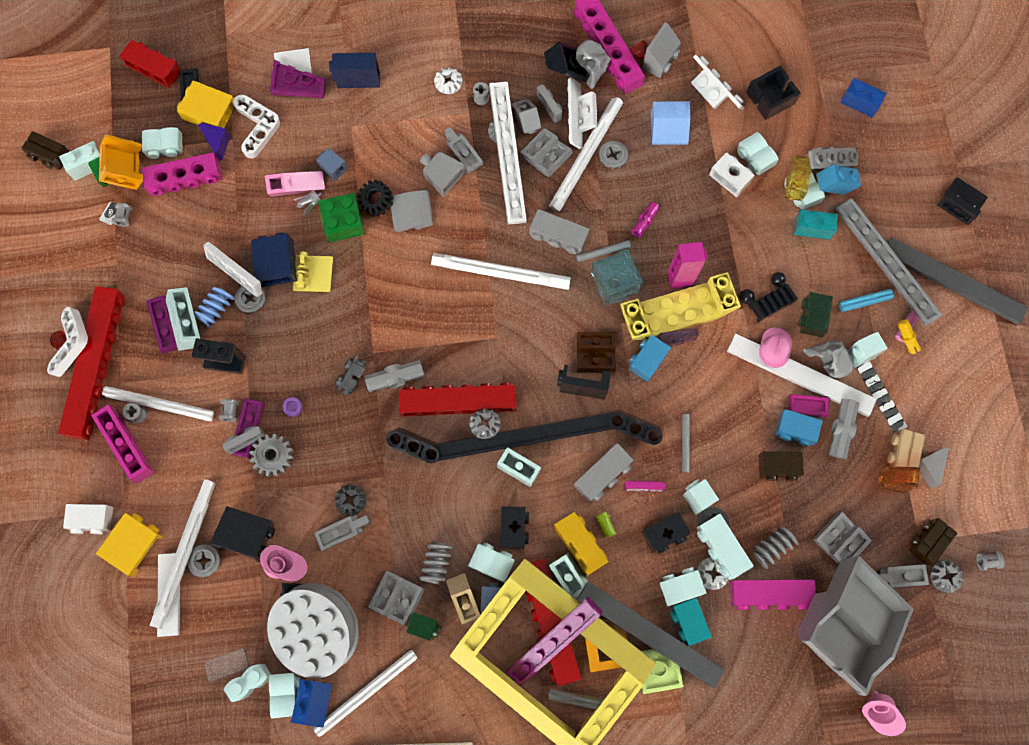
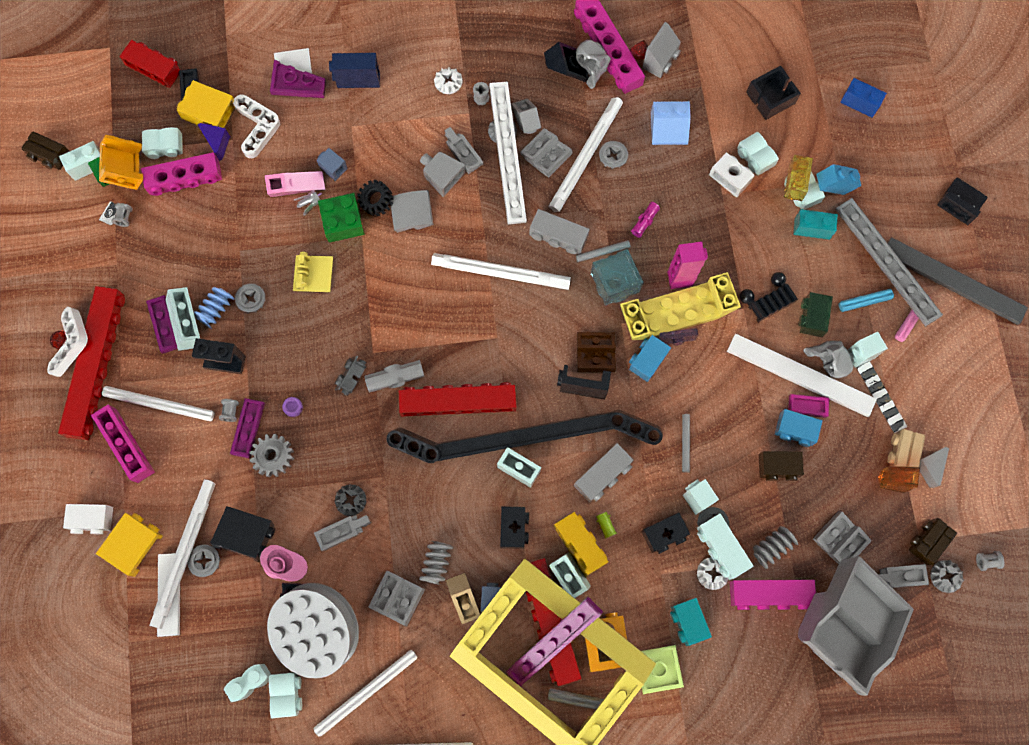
light grey bush [123,403,147,424] -> none
white tile [204,241,262,297] -> none
clear tile [204,648,250,682] -> none
light grey plate [222,426,265,455] -> none
dark blue brick [251,233,297,288] -> none
blue brick [291,679,332,728] -> none
dark green brick [406,612,442,641] -> none
light aqua brick [468,542,515,583] -> none
light grey gear [469,408,501,439] -> none
light grey plate [536,84,563,124] -> none
white bracket [567,77,597,149] -> none
dark grey tile [577,582,724,688] -> none
dark pink tile [623,481,665,492] -> none
light aqua brick [660,567,707,606] -> none
white bracket [691,55,745,110] -> none
bright pink piece [759,327,792,368] -> none
light grey bracket [804,146,858,169] -> none
light grey piece [828,398,859,459] -> none
bright pink piece [862,690,906,736] -> none
yellow axle [897,319,921,354] -> none

